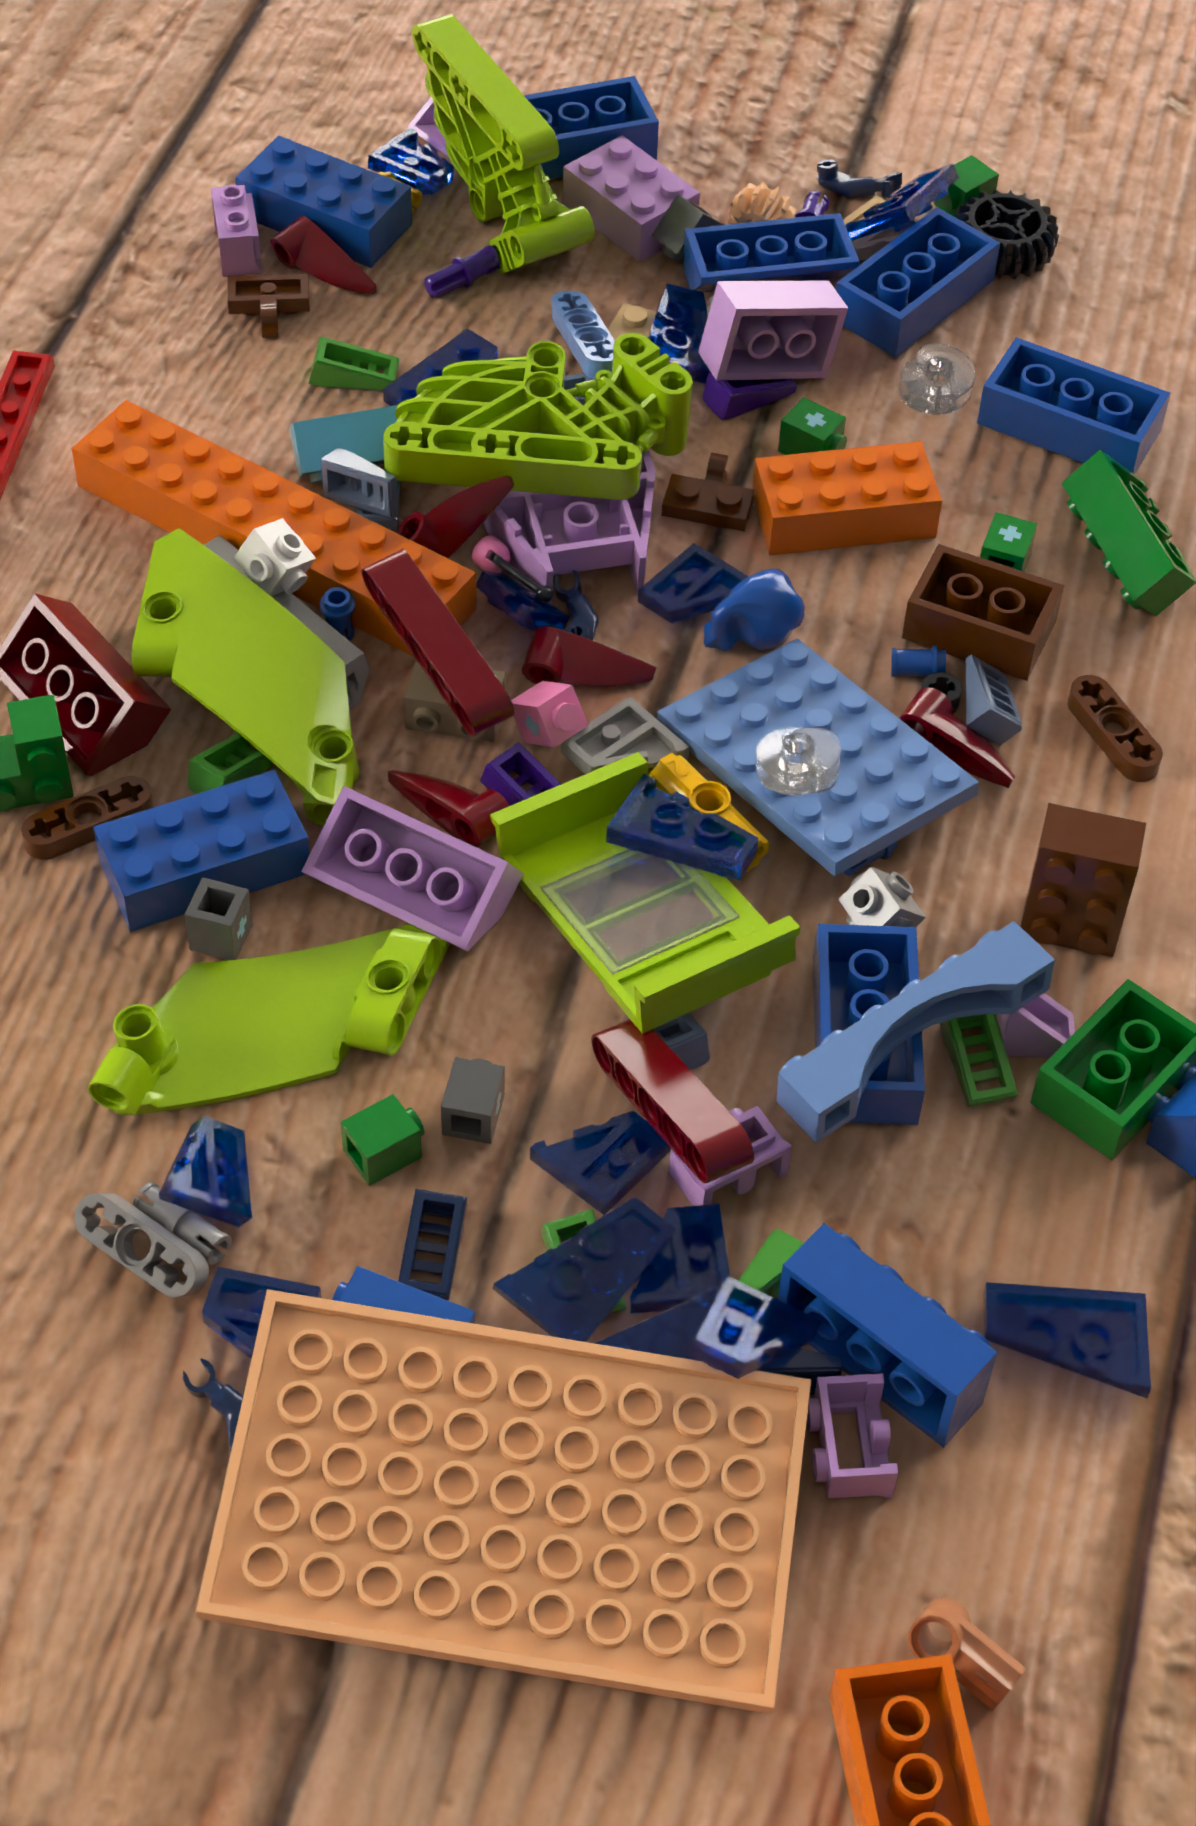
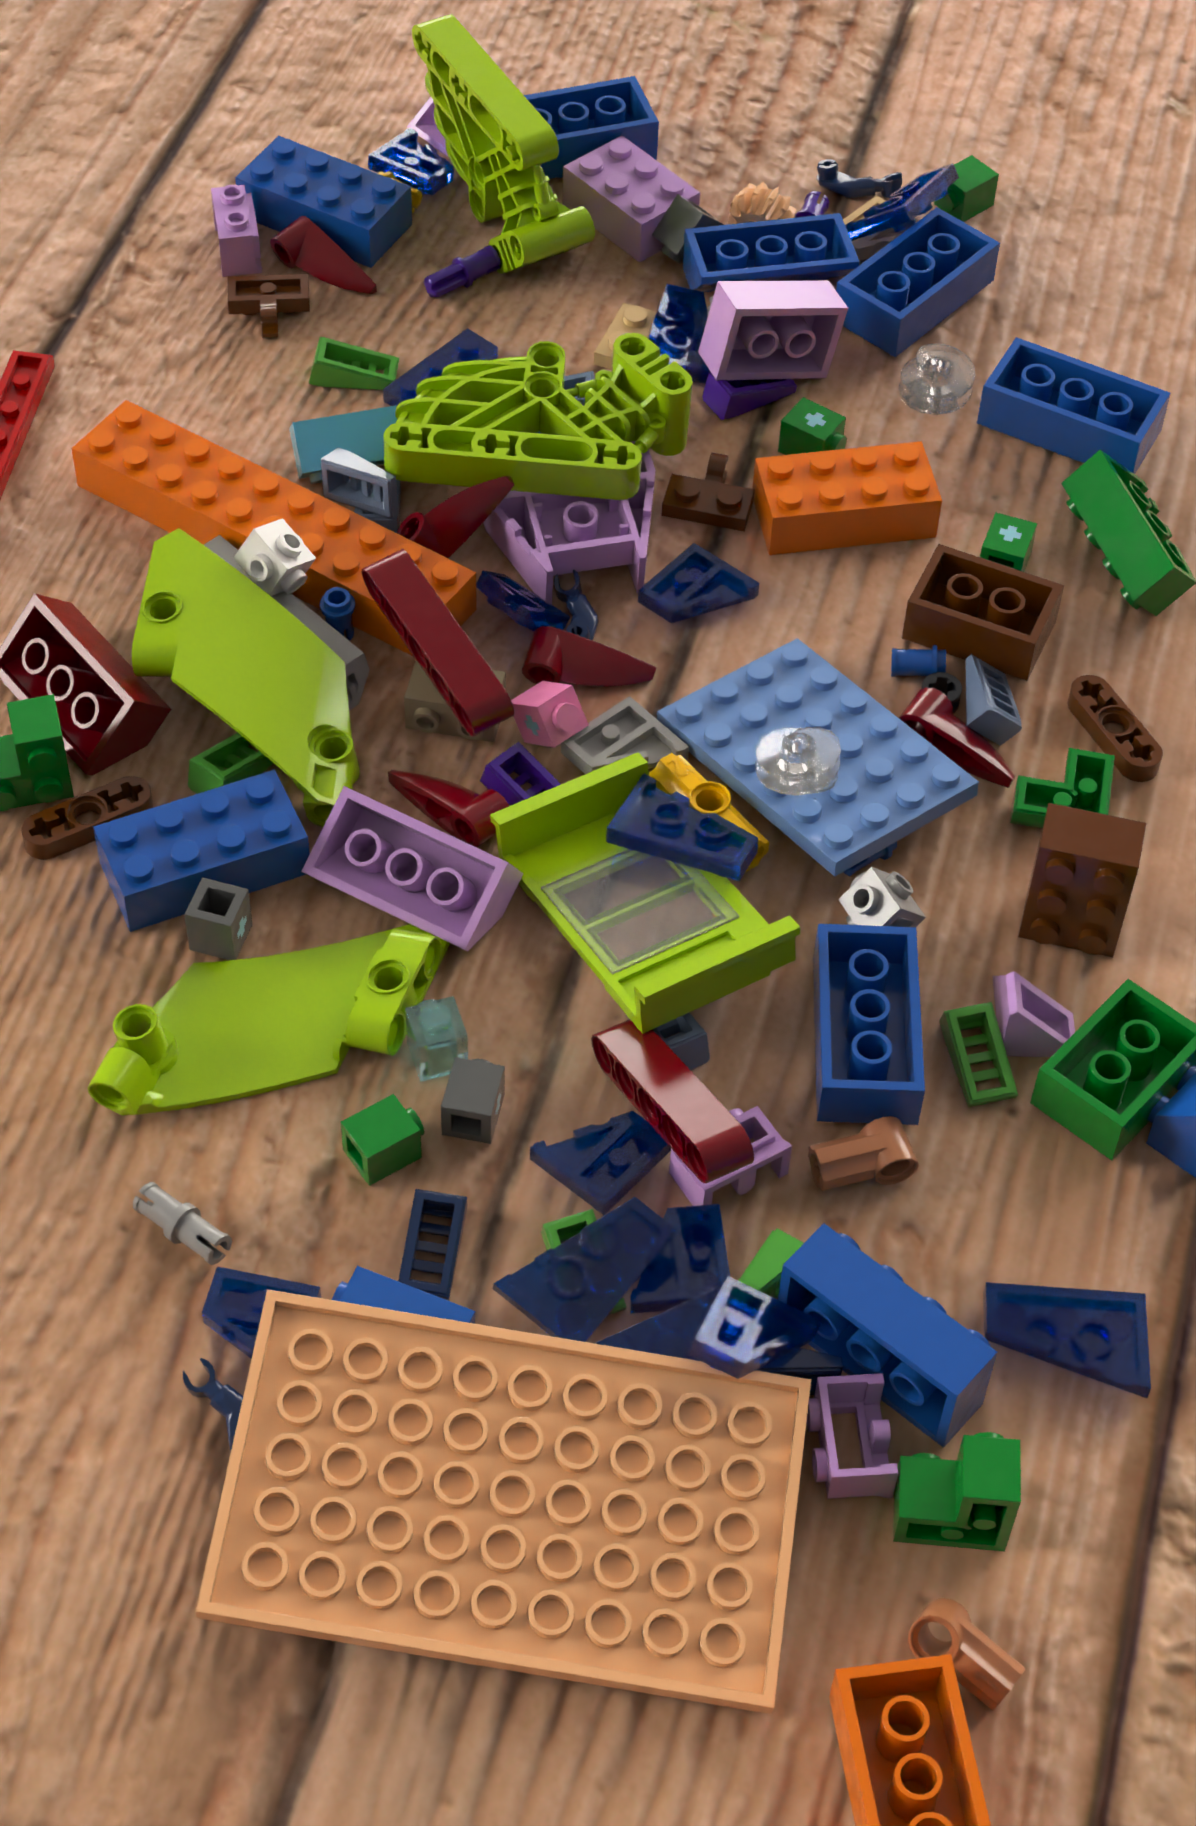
light grey beam [74,1193,209,1297] -> none
clear blue wing [159,1115,252,1227] -> none
hinge [472,535,553,603] -> none
medium blue beam [551,291,615,379] -> none
blue piece [704,569,805,651] -> none
medium blue arch [776,921,1055,1143] -> none
black gear [956,189,1059,279] -> none
none -> clear light blue brick [405,996,468,1082]
none -> nougat piece [808,1116,919,1191]
none -> green brick [893,1432,1021,1552]
none -> green brick [1010,748,1115,828]

